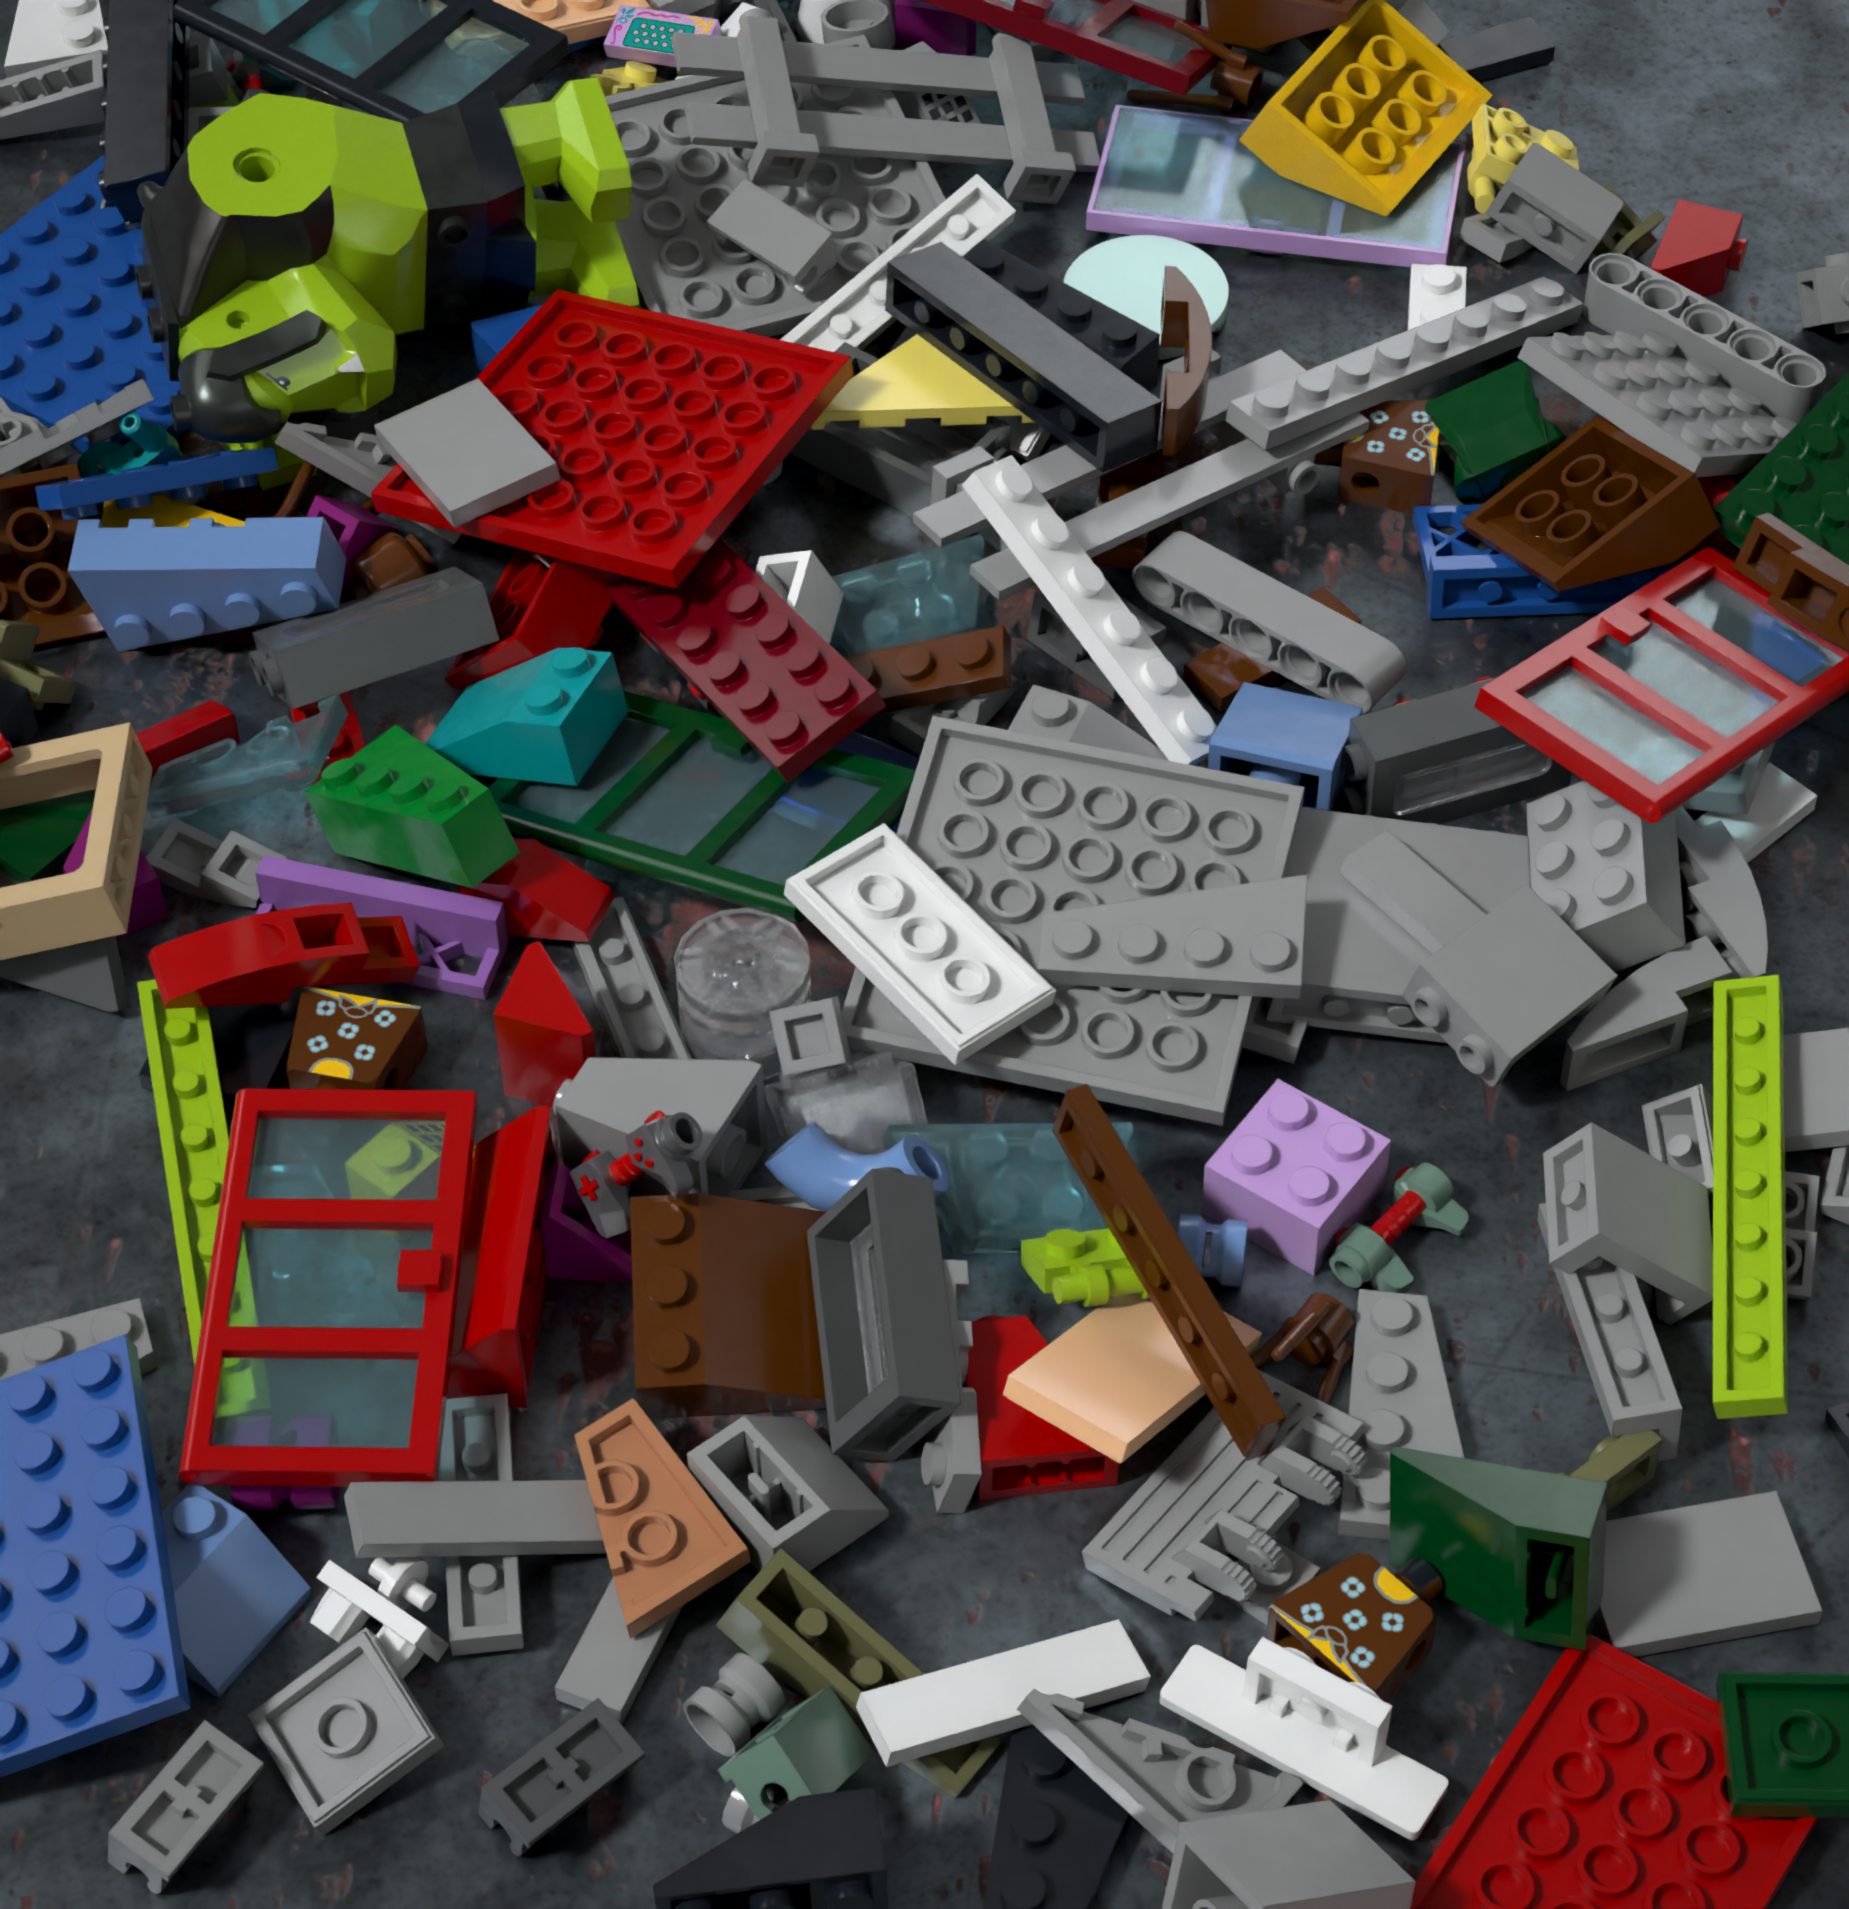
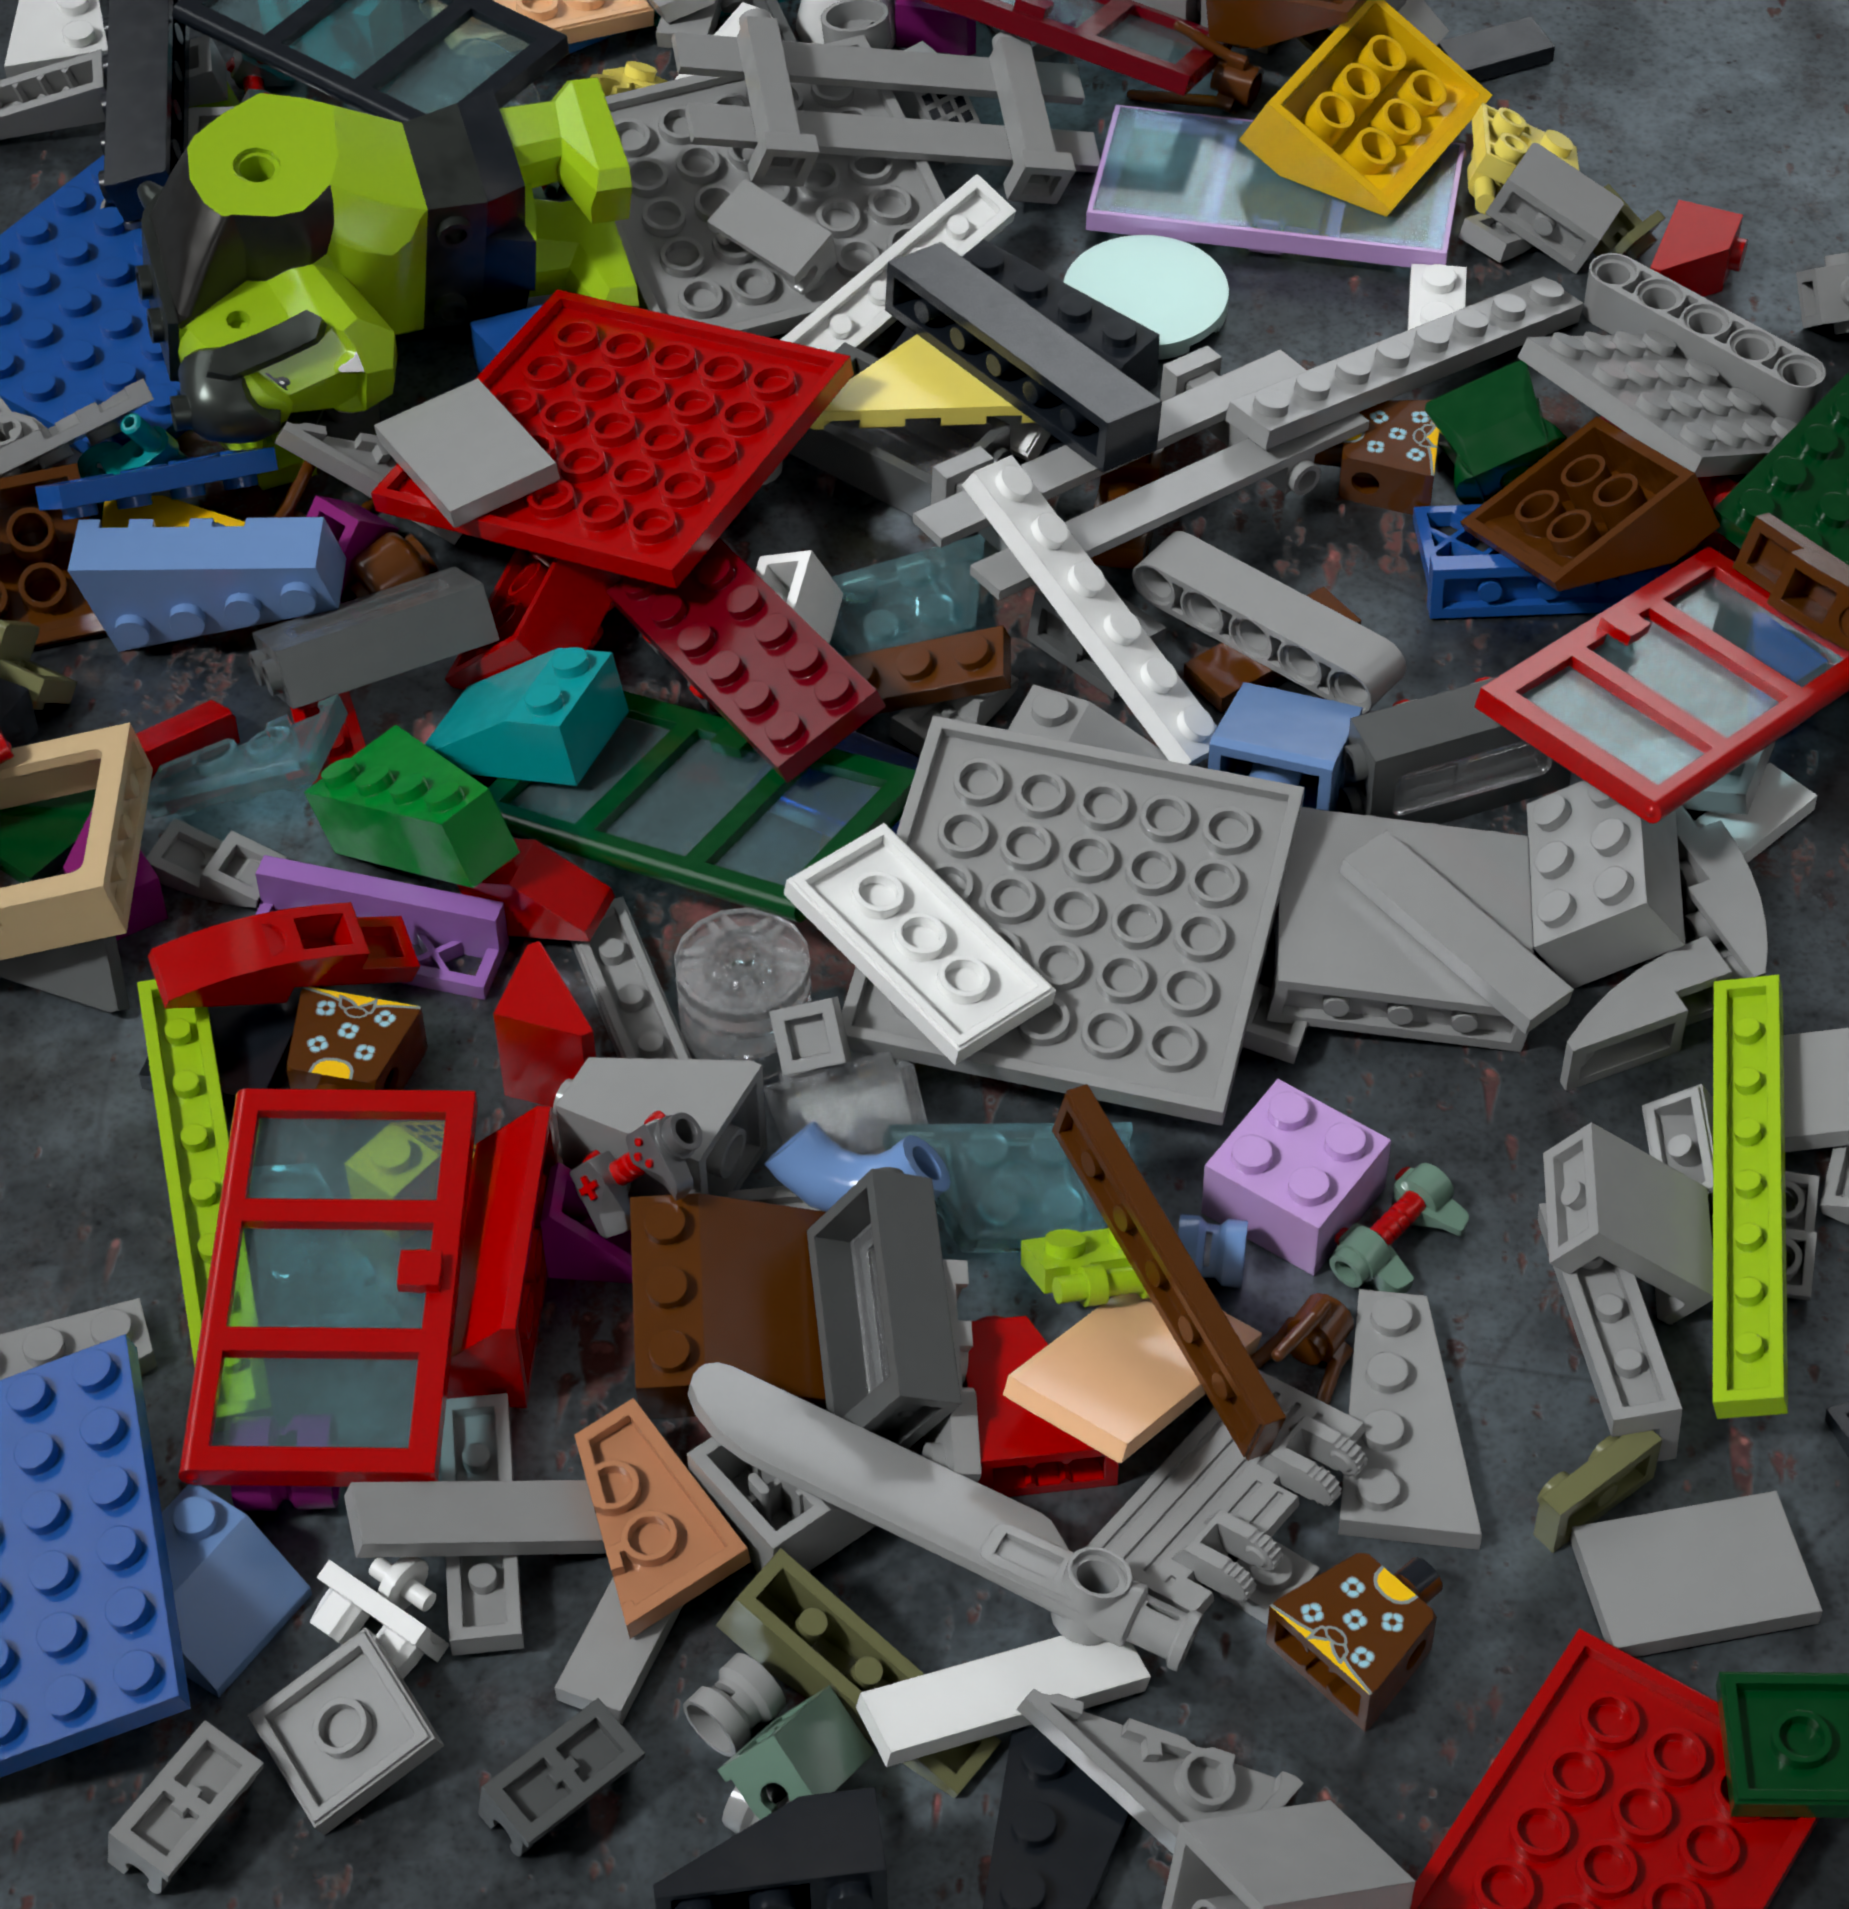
tile [603,5,722,68] -> none
light grey wing [1037,874,1307,999] -> none
white bracket [1159,1637,1448,1840] -> none
slope [1160,266,1212,456] -> none
dark green slope [1390,1446,1607,1651] -> none
light grey panel [1403,884,1618,1087] -> none
none -> light grey piece [687,1362,1204,1672]

